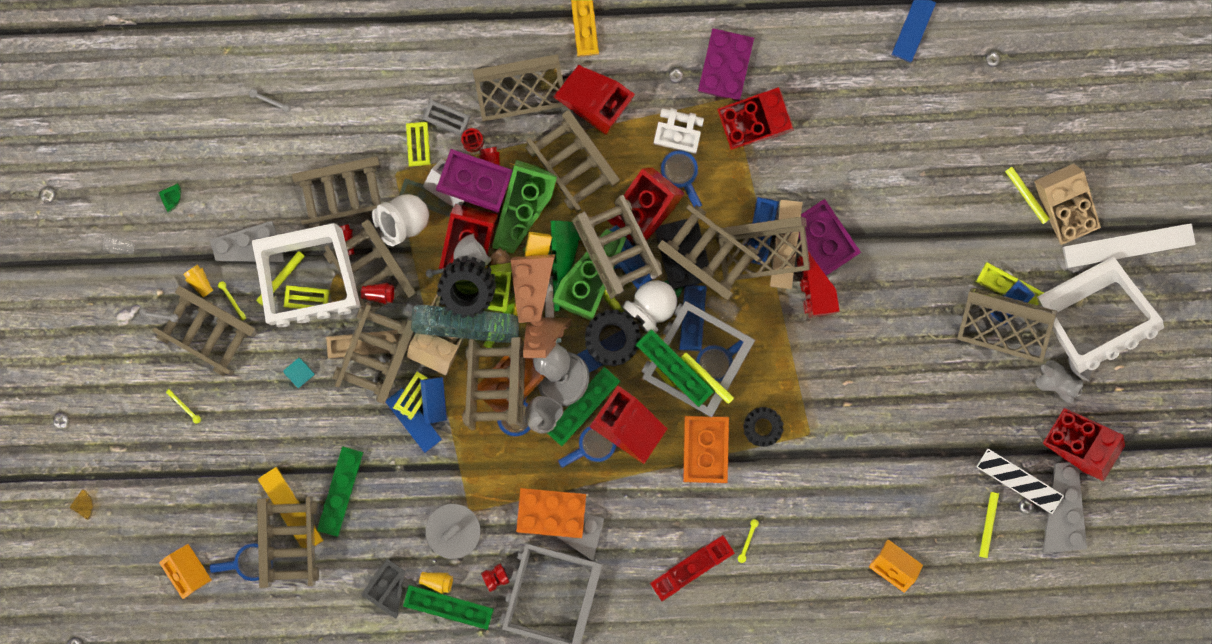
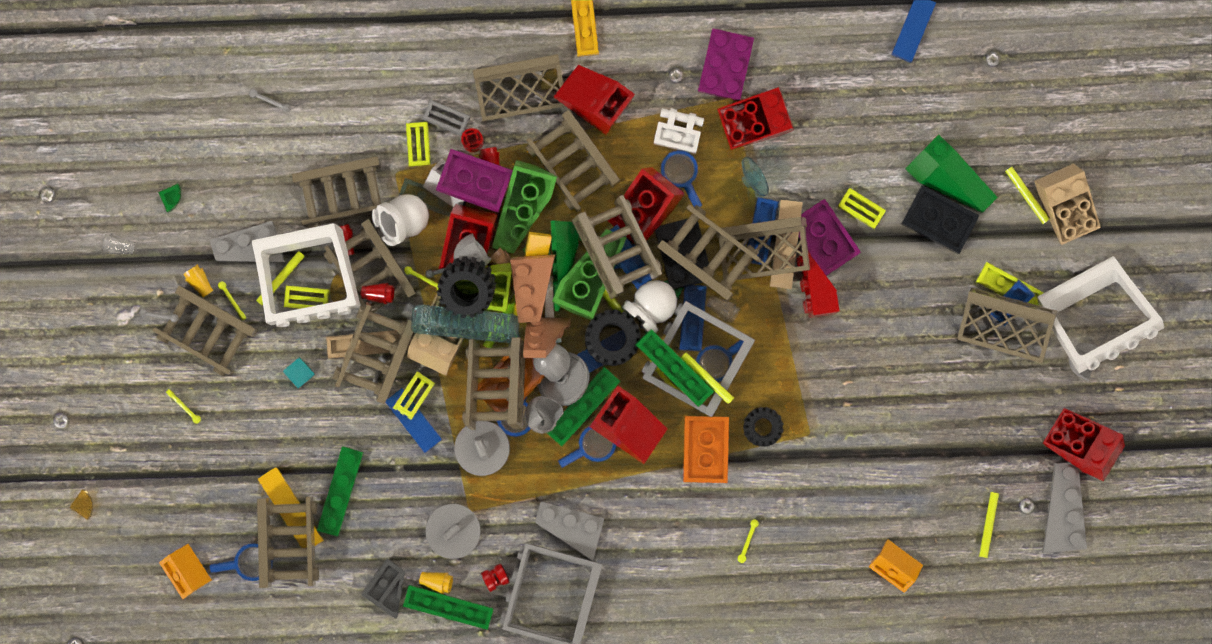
blue tile [420,377,447,424] -> none
orange plate [516,488,586,538] -> none
red slope [650,535,735,602] -> none
tile [976,449,1064,514] -> none
light grey animal [1036,360,1083,404] -> none
white tile [1062,224,1196,269] -> none
none -> neon yellow hinge [404,266,438,290]
none -> light grey shield [454,421,510,476]
none -> clear light blue dish [742,157,769,196]
none -> neon yellow tile [837,187,886,229]
none -> black plate [901,185,980,254]
none -> green wedge [905,134,998,213]

